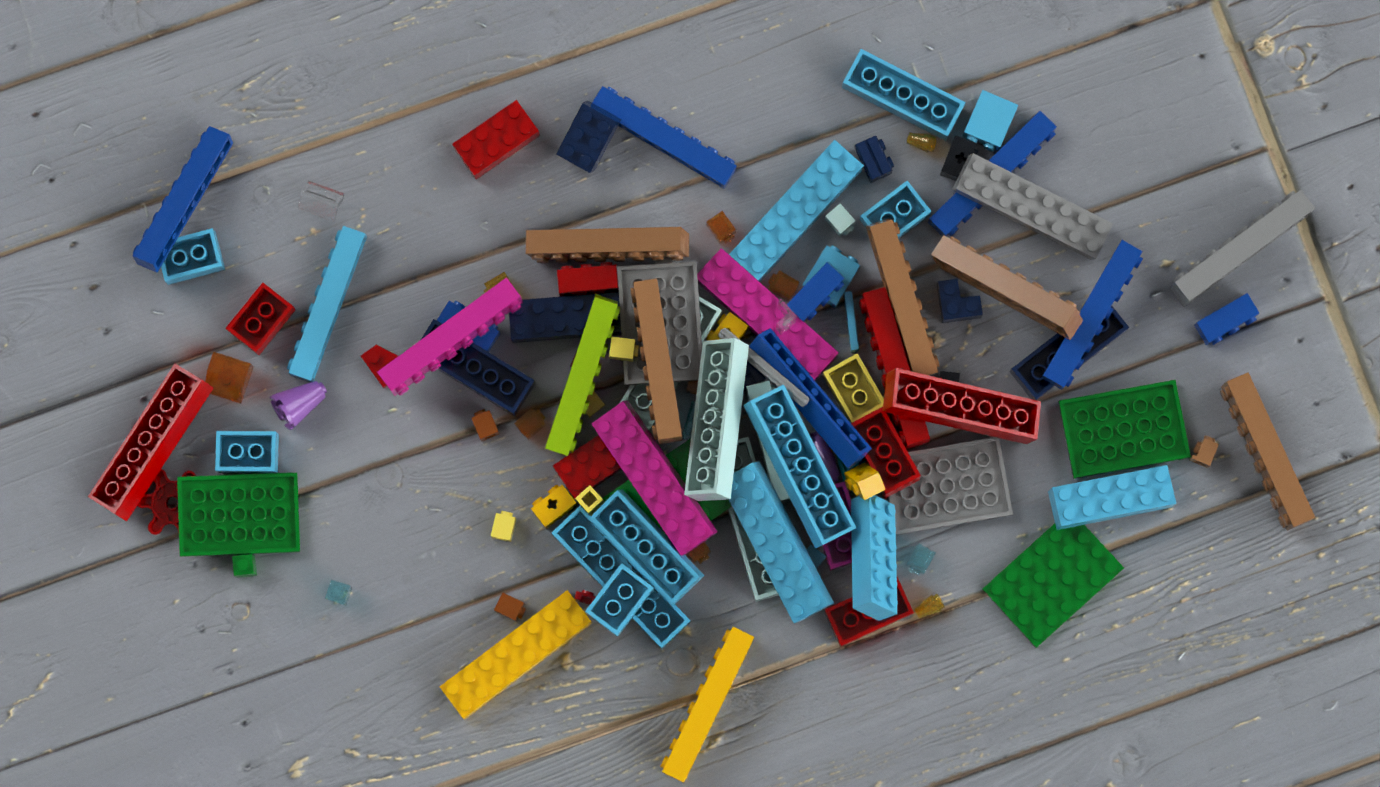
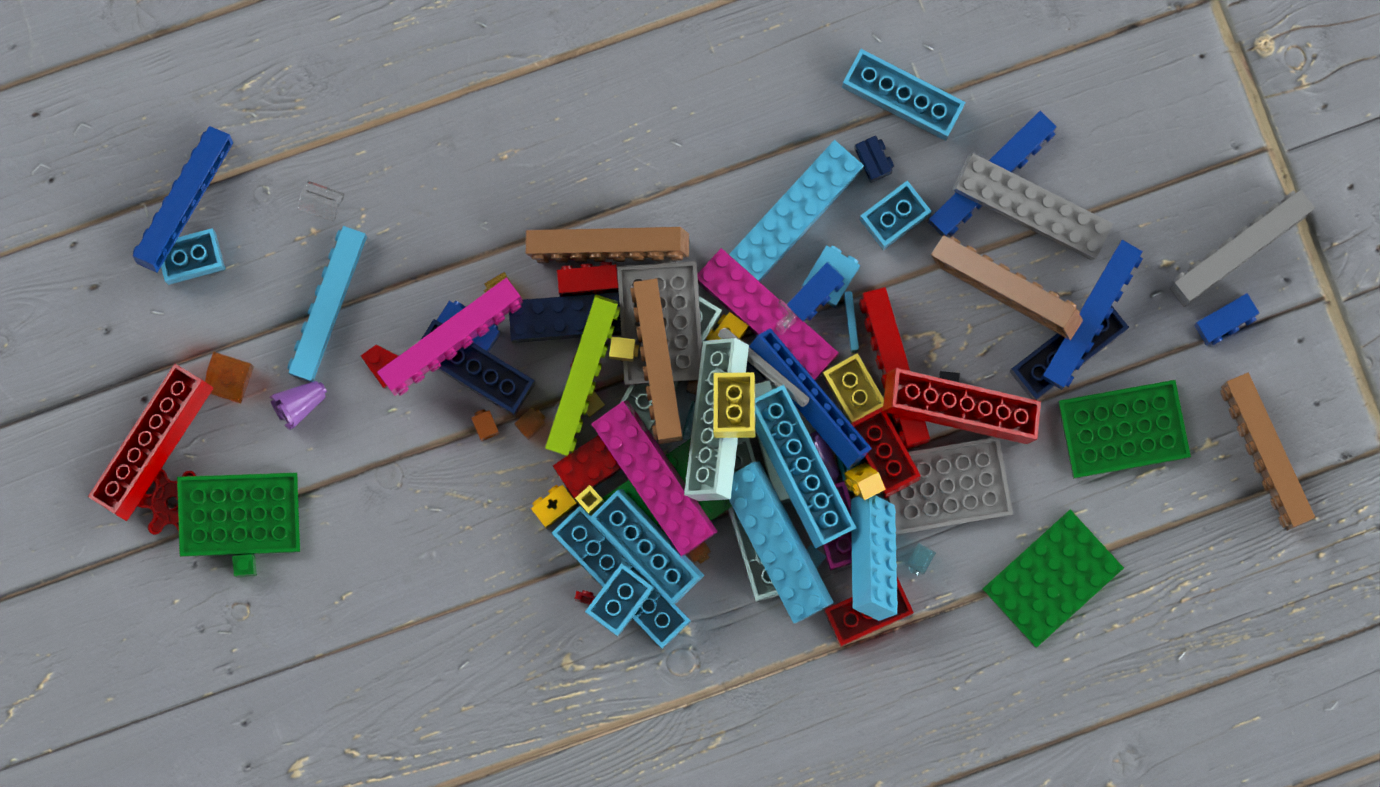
medium azure brick [215,431,279,473] -> none
red brick [225,282,296,355] -> none
clear light blue brick [325,580,353,606] -> none
yellow brick [440,590,592,720] -> none
red brick [452,100,540,180] -> none
light yellow brick [491,511,516,542] -> none
dark orange brick [494,592,526,622] -> none
dark blue brick [556,100,622,173] -> none
blue brick [592,86,737,189] -> none
yellow brick [660,627,754,783] -> none
clear orange brick [706,211,736,244] -> none
clear orange brick [768,270,800,302] -> none
light aqua brick [825,204,856,237] -> none
medium nougat brick [866,219,940,375] -> none
clear yellow cone [907,132,937,153] -> none
clear yellow cone [914,593,945,619] -> none
dark blue brick [937,279,983,323] -> none
black brick [940,135,979,181] -> none
medium azure panel [963,90,1018,152] -> none
medium azure brick [1048,465,1176,530] -> none
medium nougat brick [1189,436,1219,468] -> none
none -> light yellow brick [713,372,755,438]

